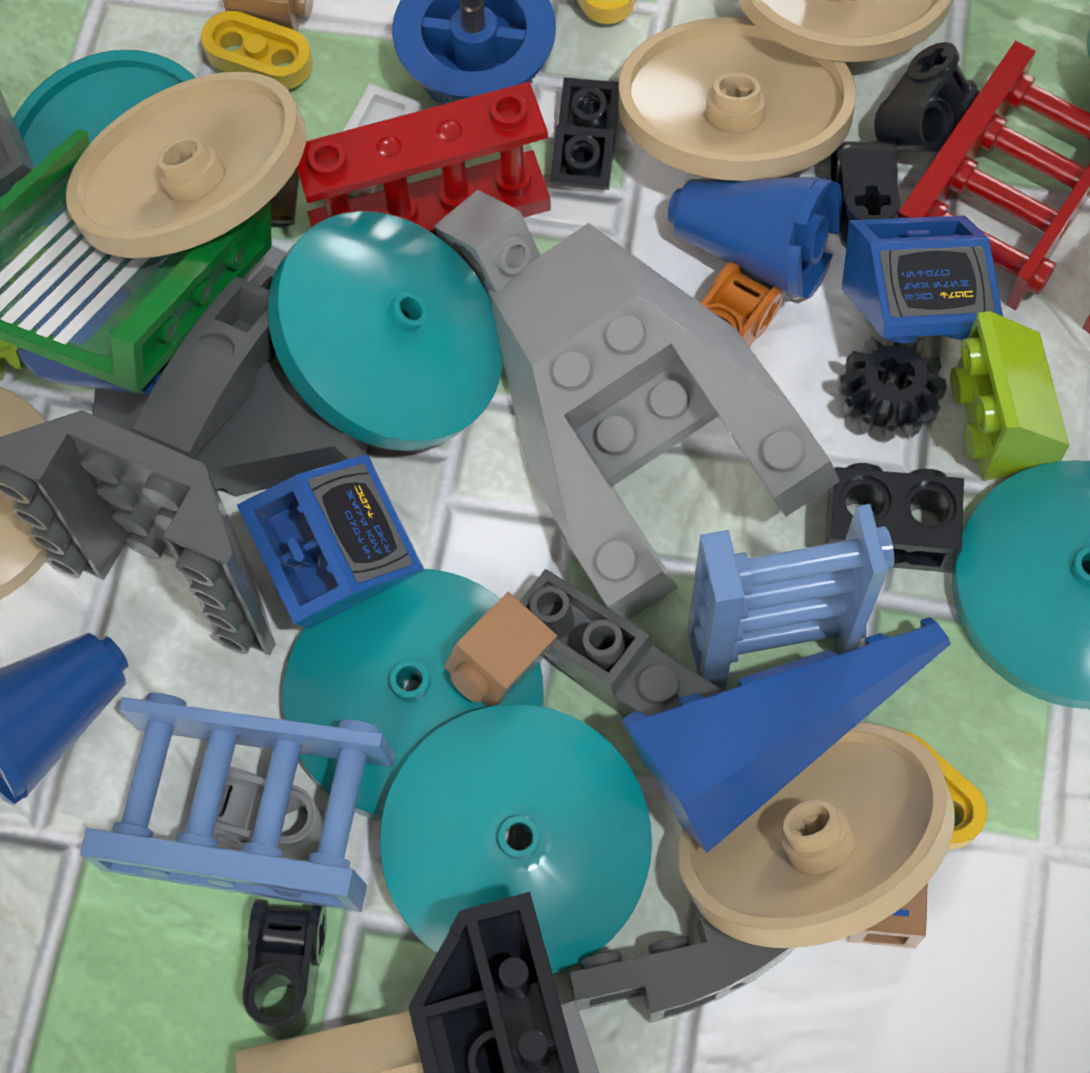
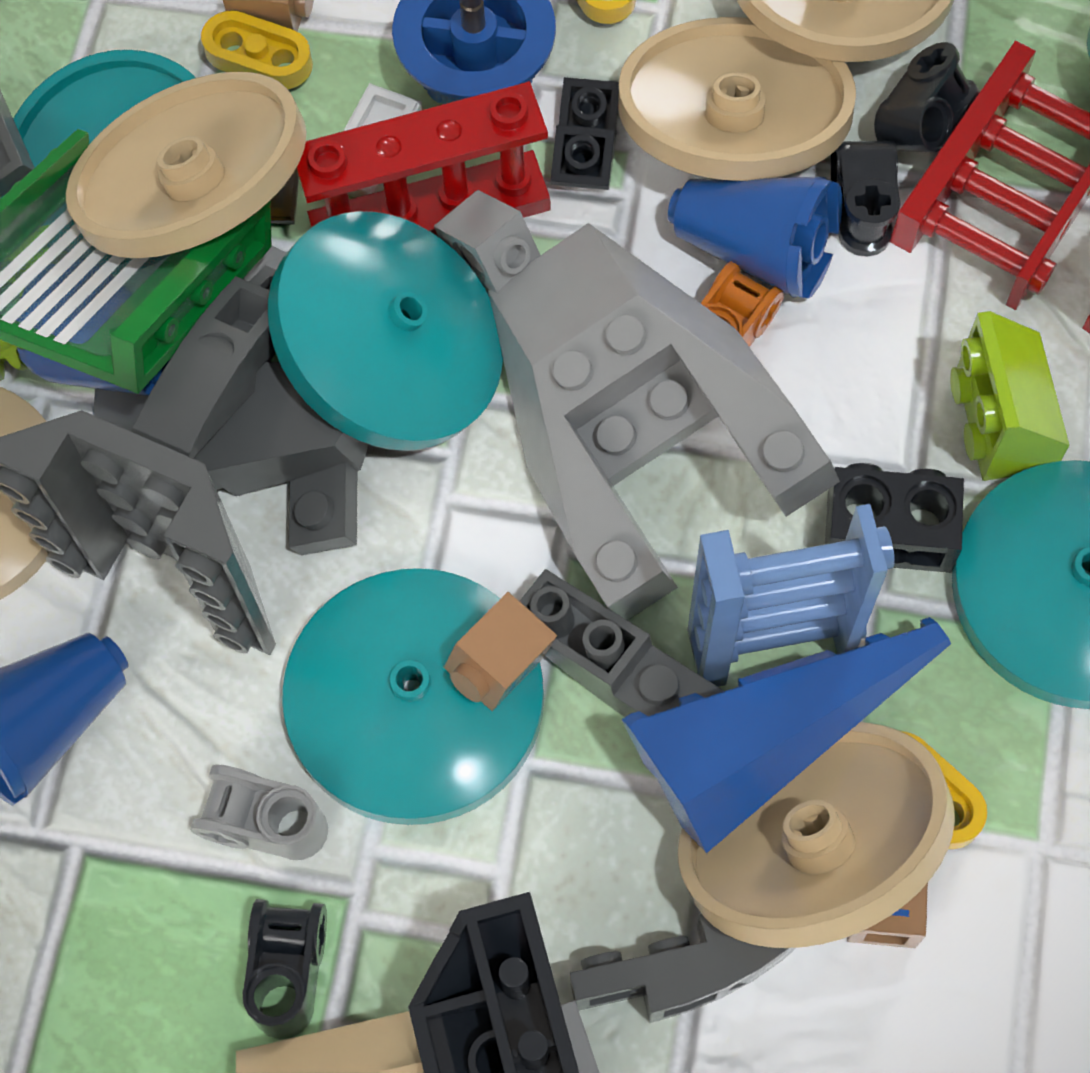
medium blue fence [79,693,396,912] -> none
blue slope [237,454,425,628] -> none
teal dish [380,704,652,974] -> none
black gear [838,336,947,442] -> none
slope [841,216,1003,343] -> none

